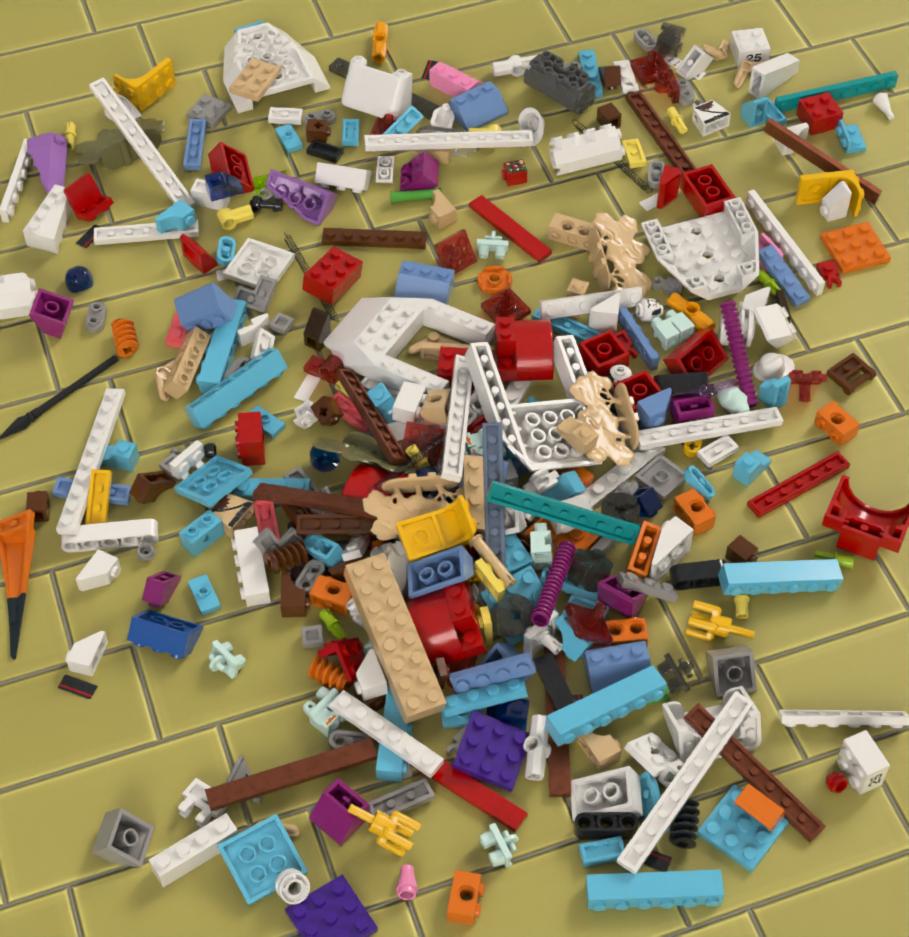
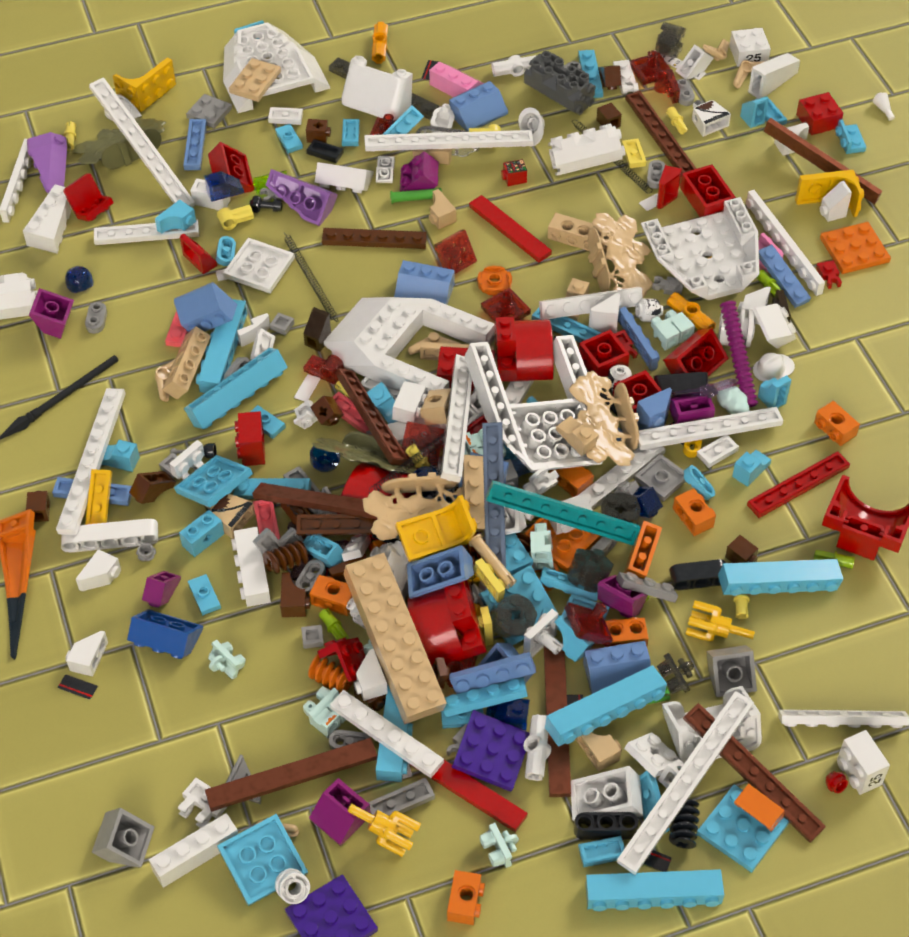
black sticker [76,224,100,248] -> none
orange piece [111,318,139,358] -> none
light grey plate [233,275,278,314] -> none
red brick [302,246,363,306] -> none
light grey plate [303,109,336,127] -> none
bright pink cone [396,864,418,900] -> none
light aqua hips [477,231,509,260] -> none
magenta piece [531,541,576,627] -> none
black tile [533,652,575,711] -> none
medium azure slope [538,471,586,501] -> none
light grey plate [634,28,658,53] -> none
white slope [650,516,694,582] -> none
teal plate [774,71,898,113] -> none
clear red plate [787,370,827,402] -> none
reddish brown plate [826,353,876,395] -> none

